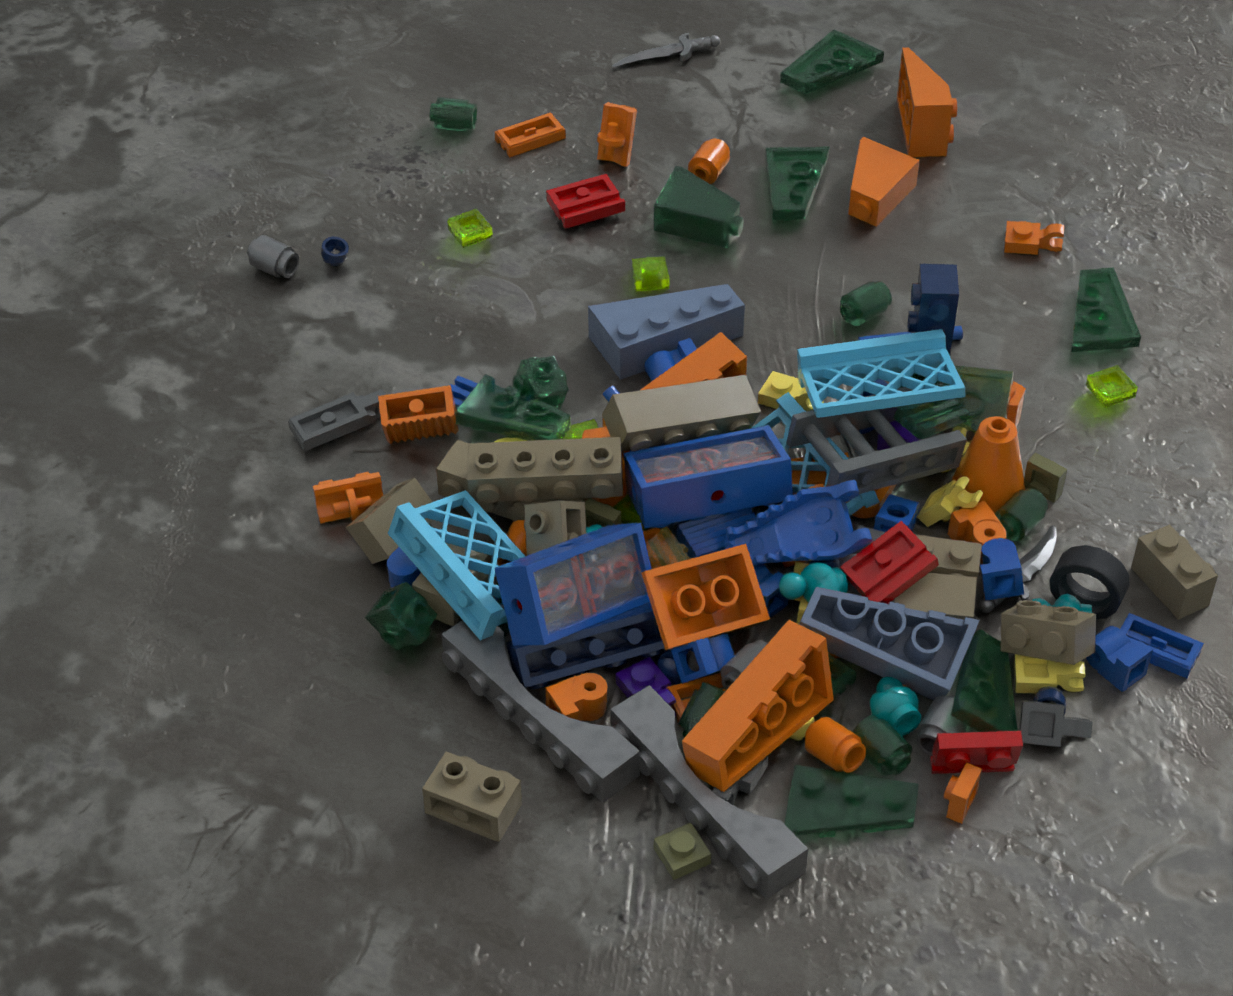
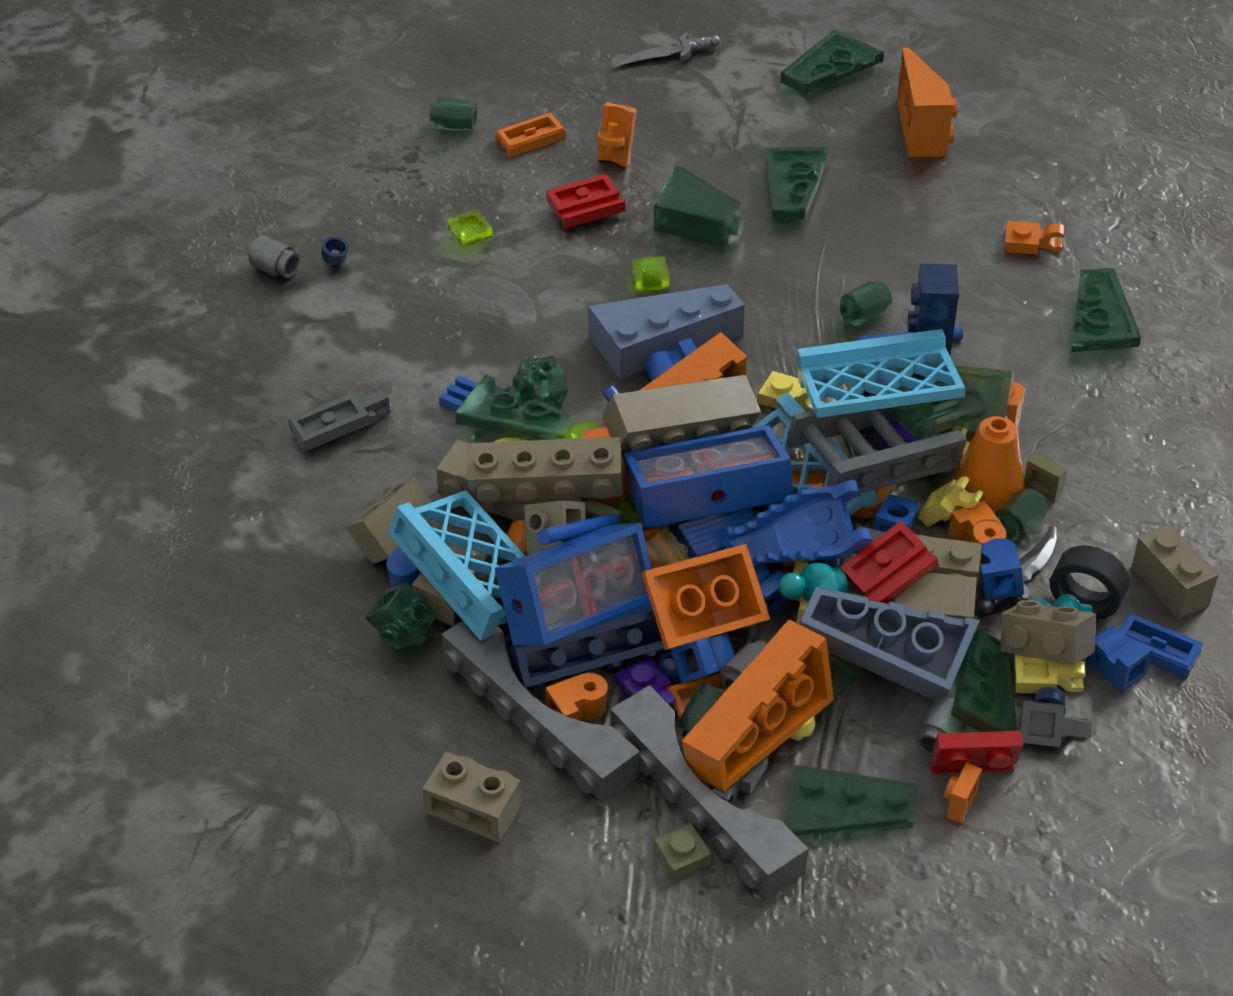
orange hips [313,472,383,524] -> none
orange brick [378,385,459,444] -> none
orange brick [688,138,730,184] -> none
orange brick [805,717,866,773] -> none
orange slope [848,137,920,227] -> none
clear green brick [853,715,912,776] -> none
teal animal [870,676,921,736] -> none
clear neon green plate [1086,365,1138,408] -> none
none -> blue bar [538,513,620,545]

